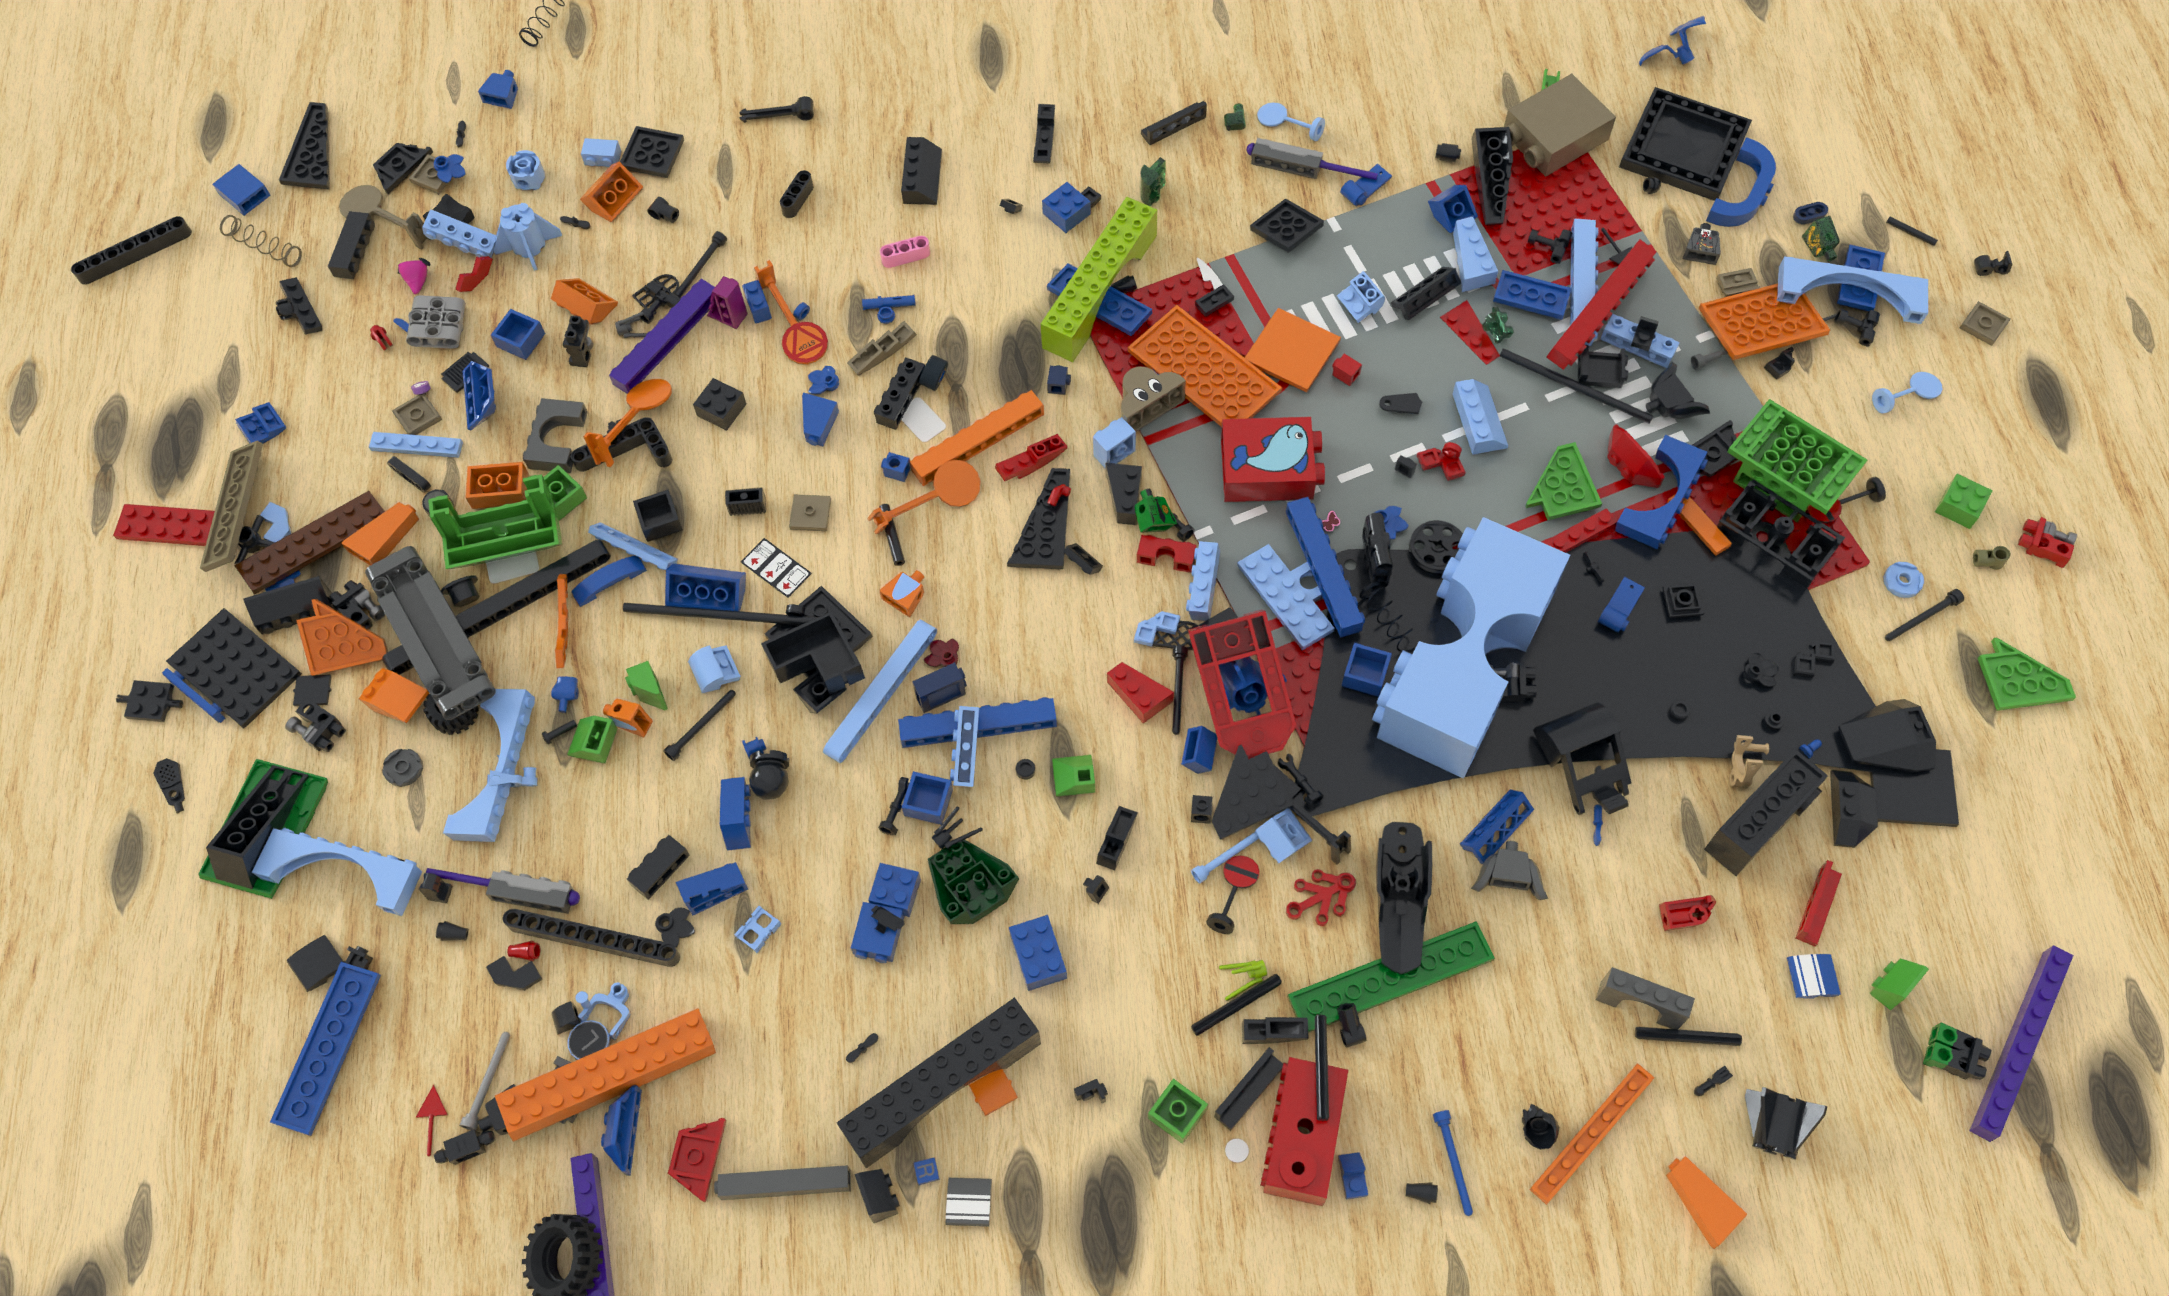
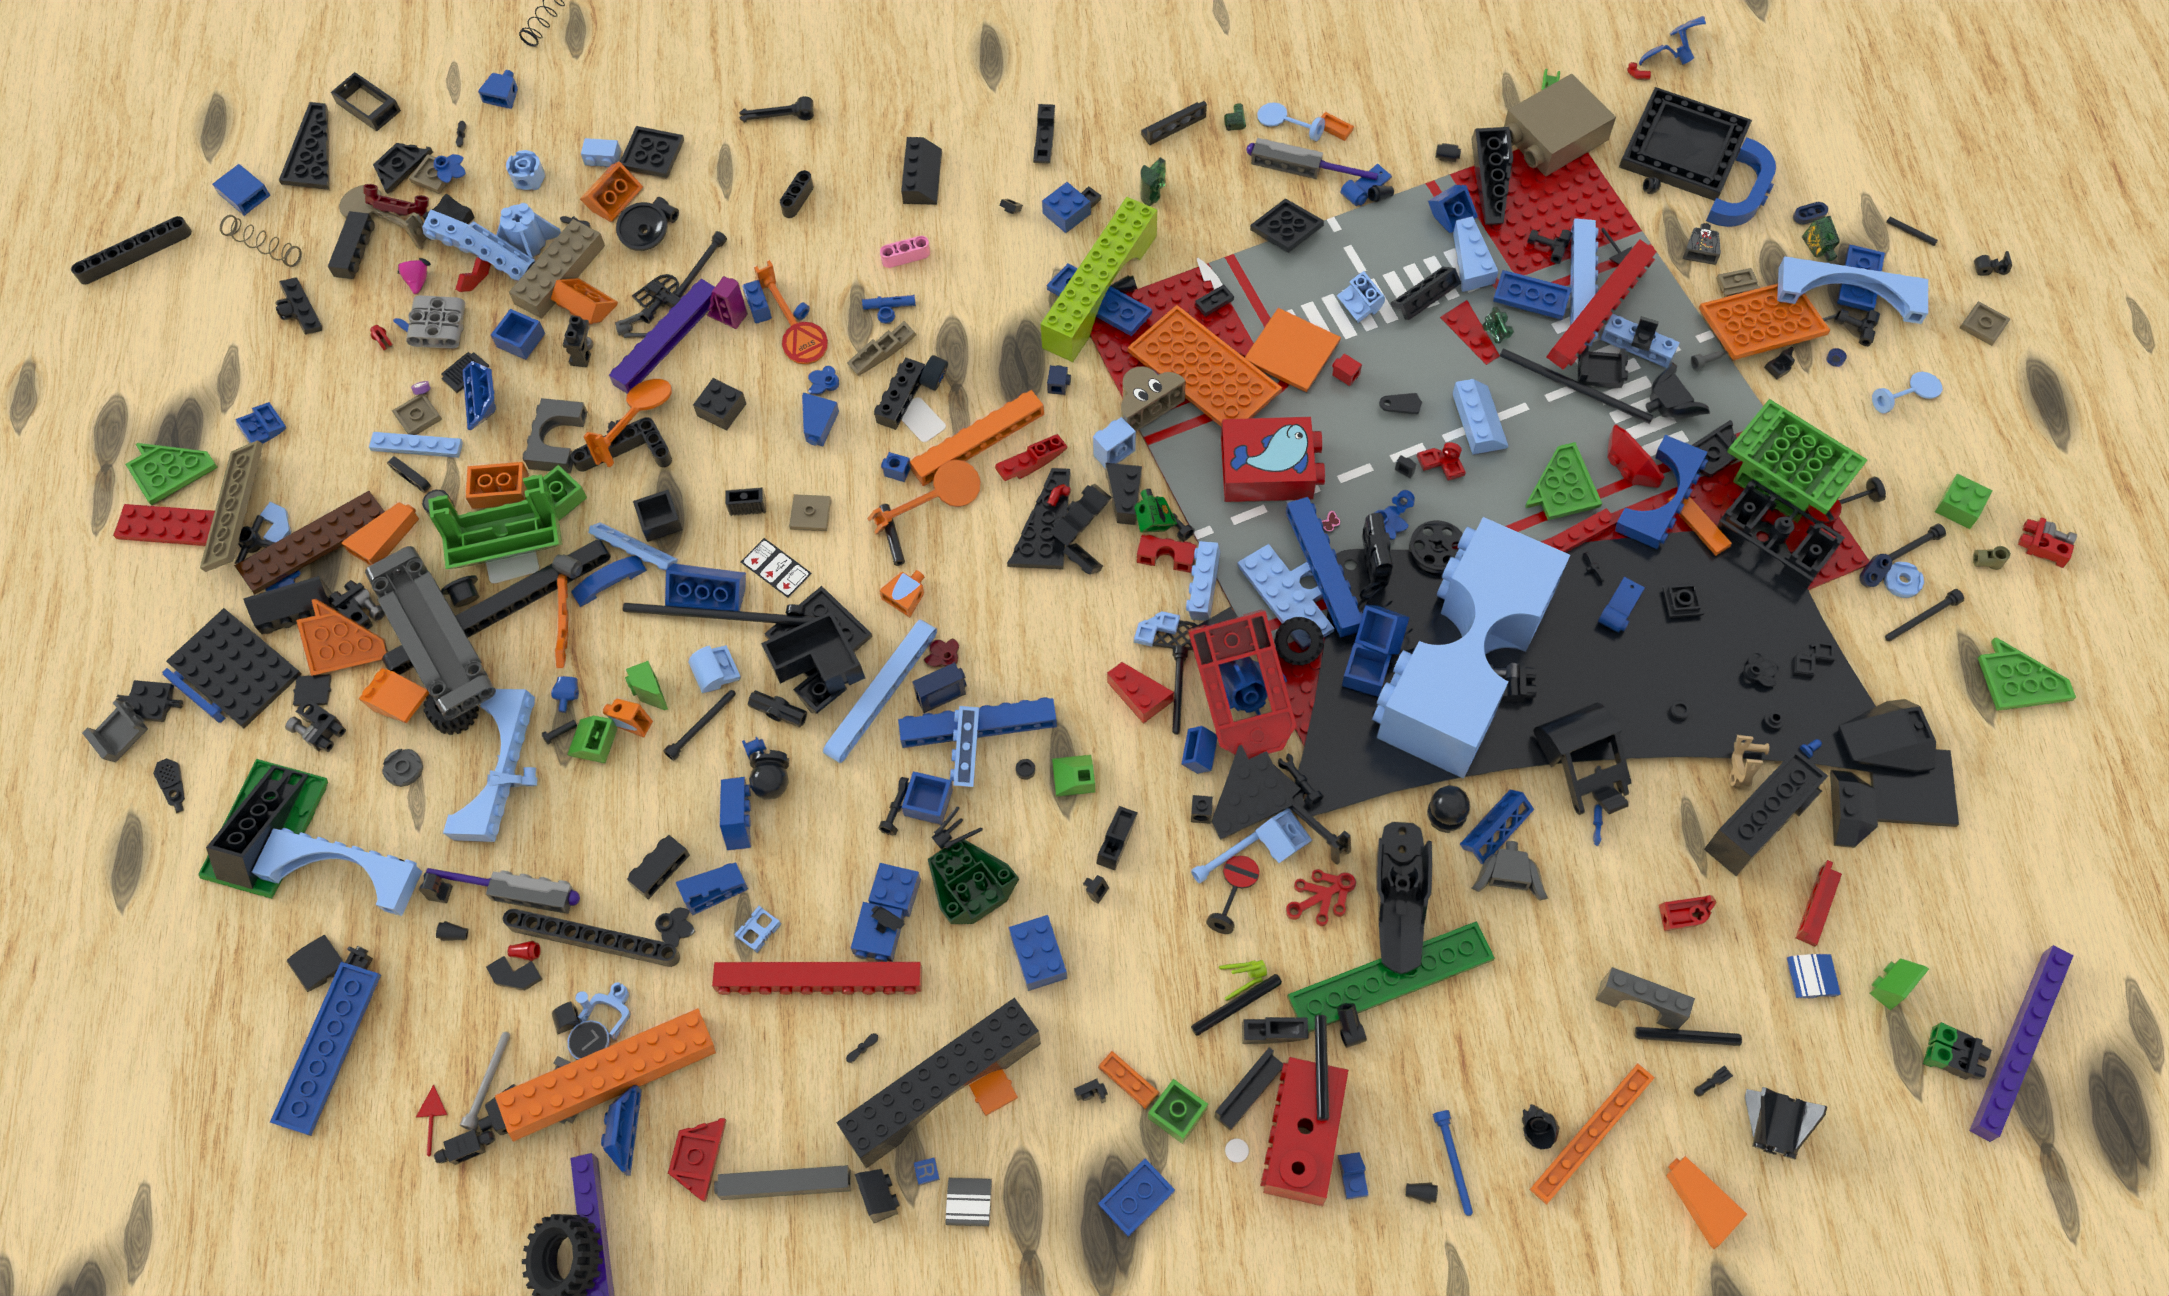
none -> dark grey panel [82,700,148,763]
none -> bright green wing [125,443,218,505]
none -> black window [331,72,401,131]
none -> dark red plate [363,184,429,216]
none -> light blue brick [458,221,535,281]
none -> dark tan brick [509,219,605,319]
none -> dark grey brick [552,554,582,578]
none -> black dish [616,202,668,251]
none -> red brick [712,962,922,995]
none -> black piece [748,690,807,728]
none -> black brick [1050,484,1112,546]
none -> orange tile [1098,1051,1160,1110]
none -> blue plate [1098,1158,1175,1237]
none -> black tyre [1274,617,1324,665]
none -> orange tile [1321,112,1354,141]
none -> blue piece [1355,605,1410,654]
none -> black cone [1368,185,1394,202]
none -> blue brick [1392,490,1415,513]
none -> black tile [1427,785,1471,833]
none -> red arm [1627,62,1651,79]
none -> clear blue tile [1826,348,1847,367]
none -> dark blue plate [1859,554,1892,587]
none -> black piece [1882,523,1946,566]

